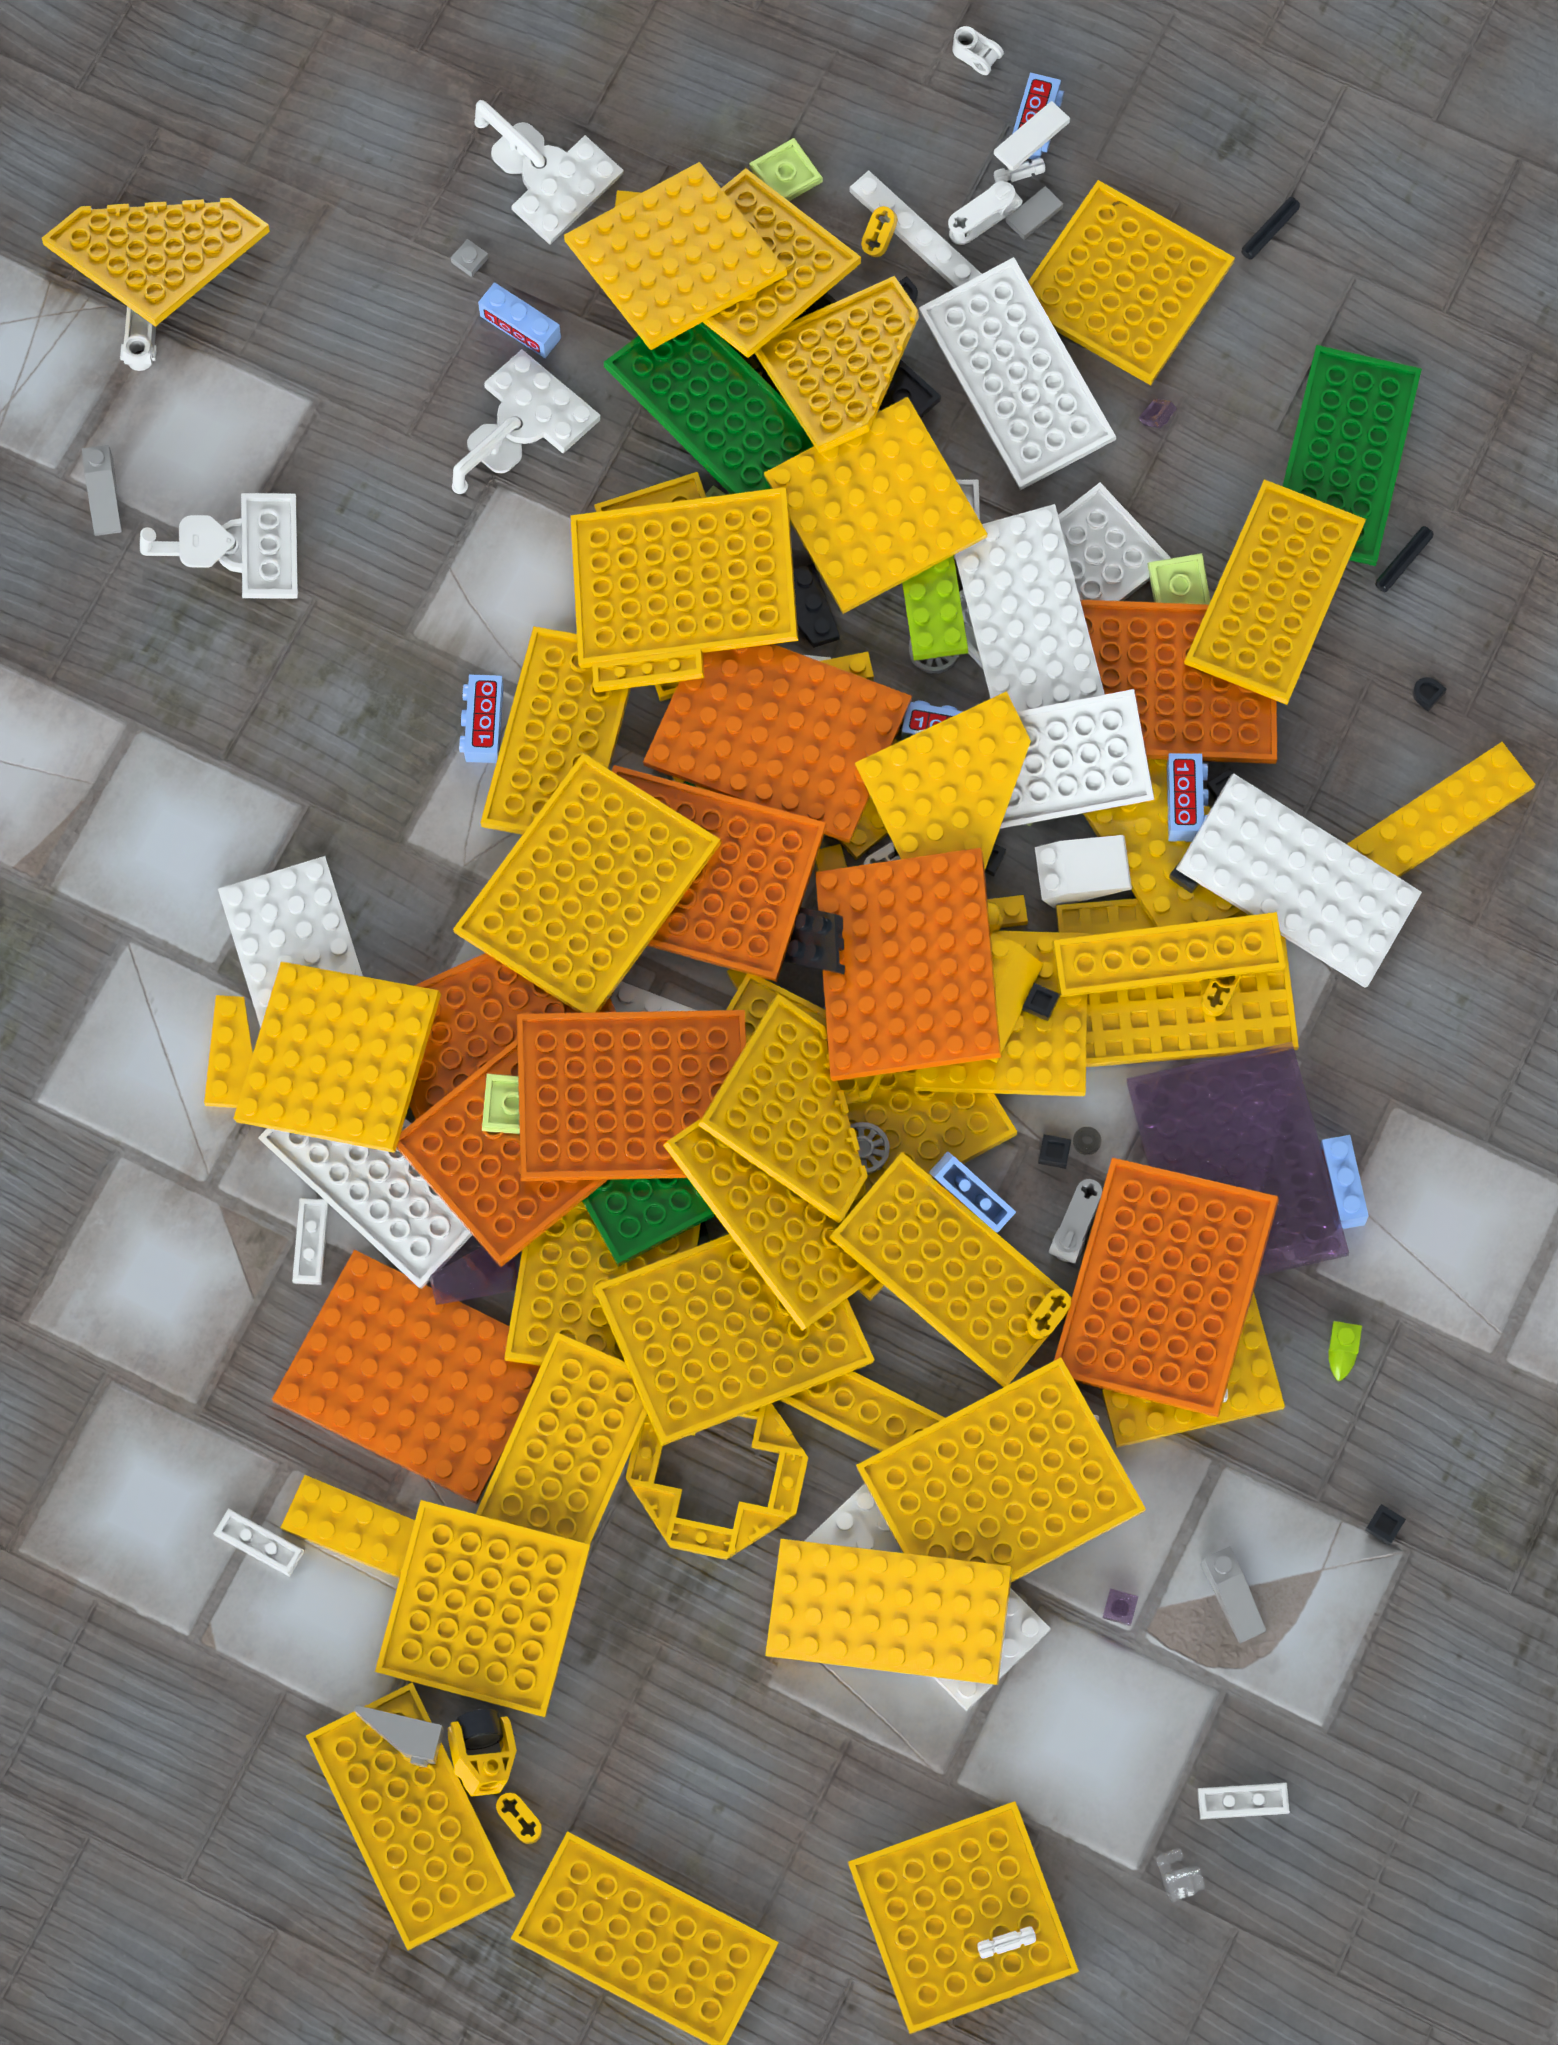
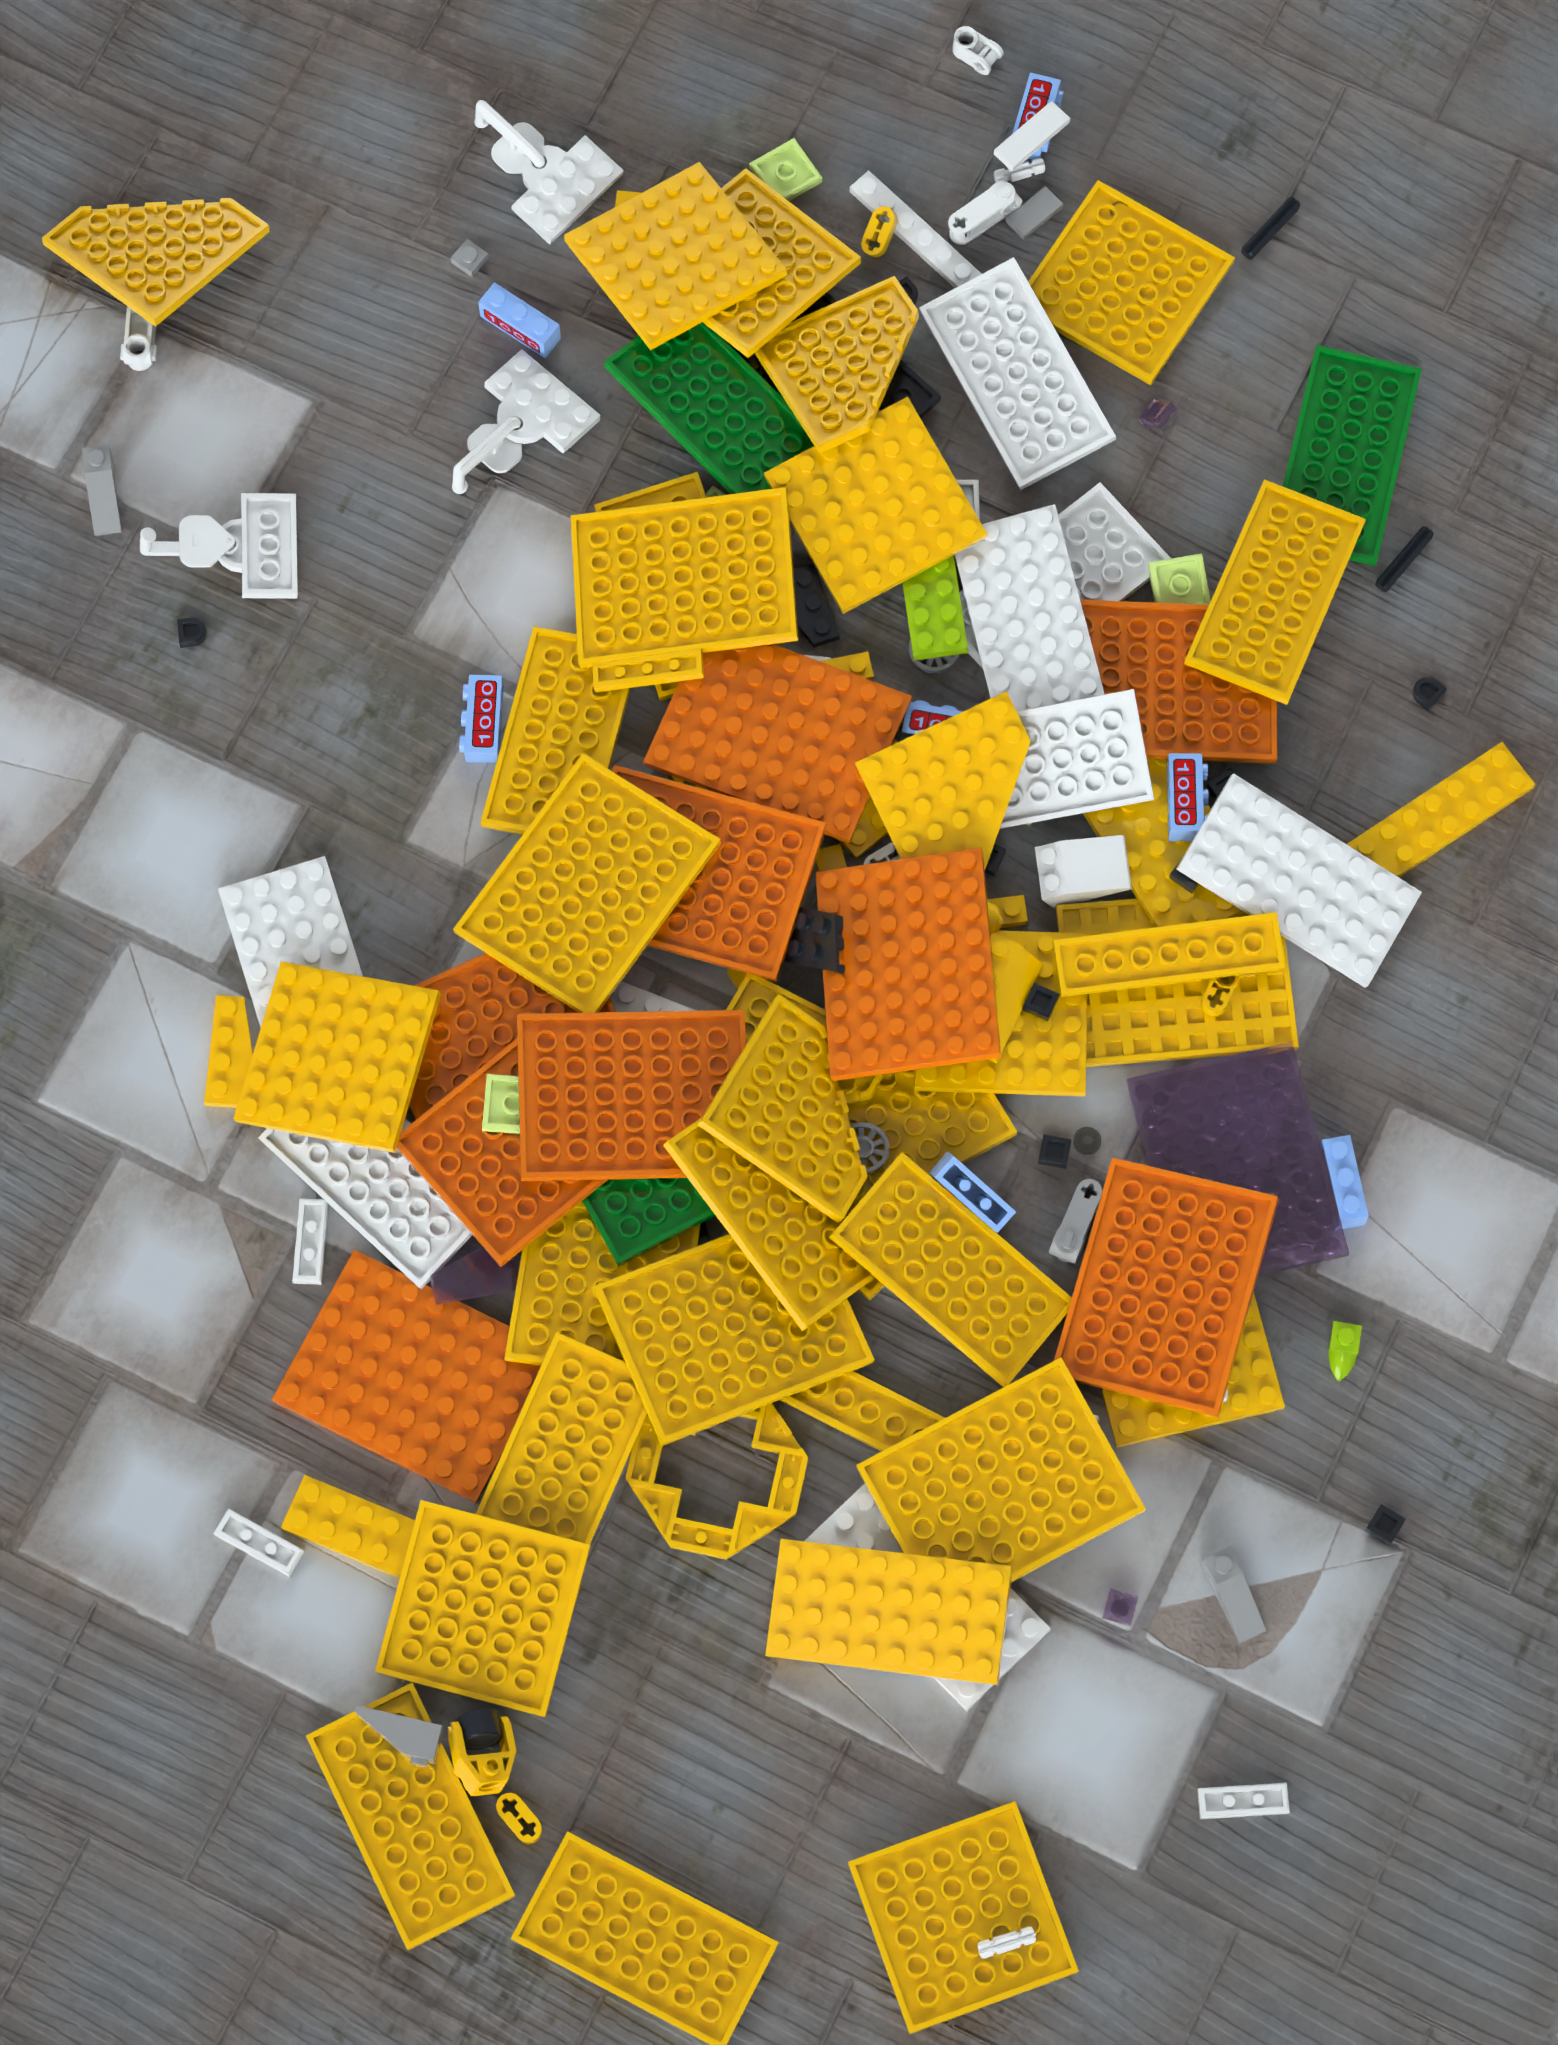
yellow beam [1027,1289,1071,1339] -> none
clear piece [1156,1848,1205,1903] -> none
none -> black tile [177,617,207,648]

